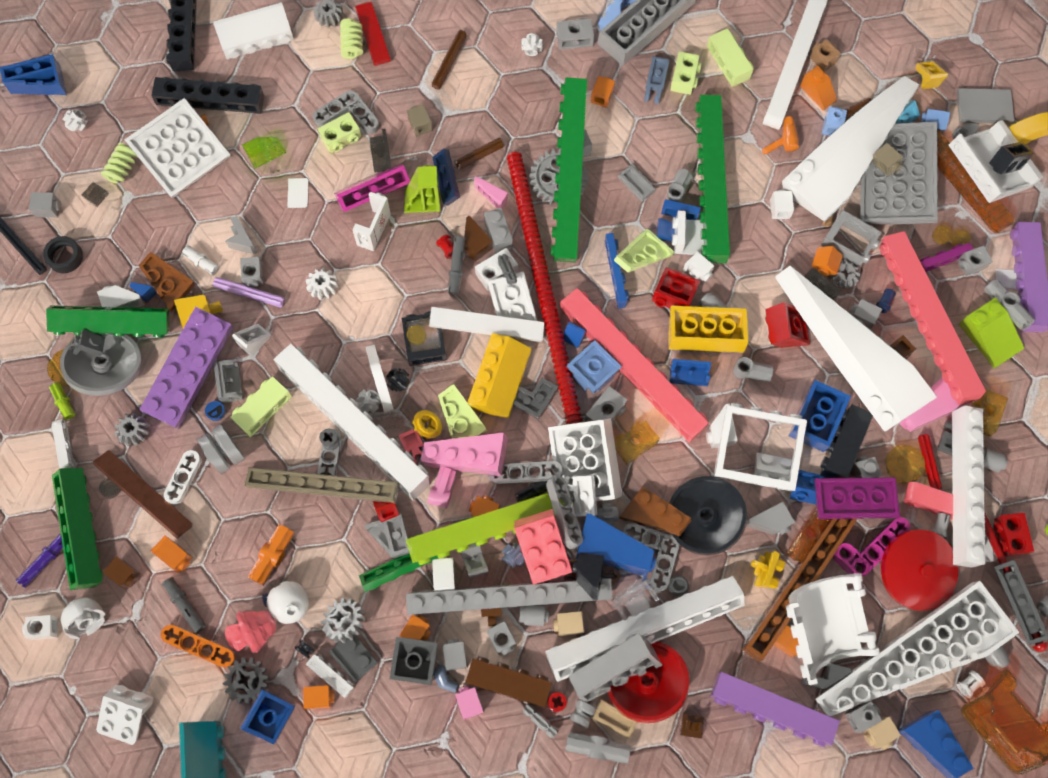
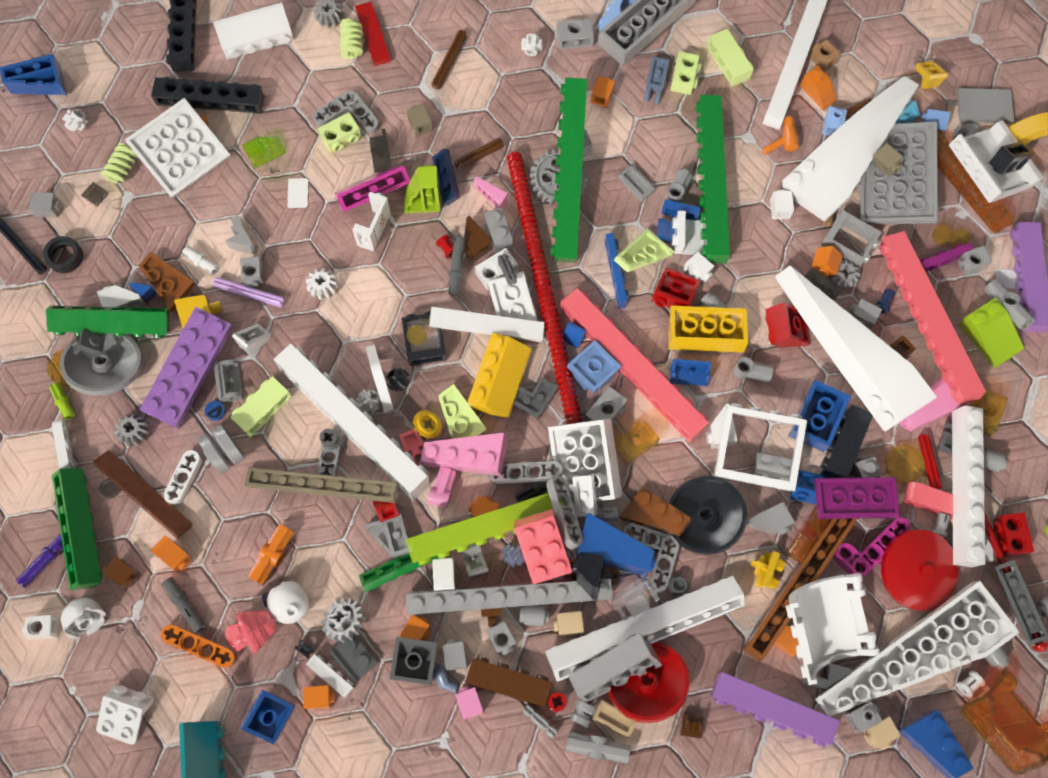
dark grey gear [223,657,270,704] -> none

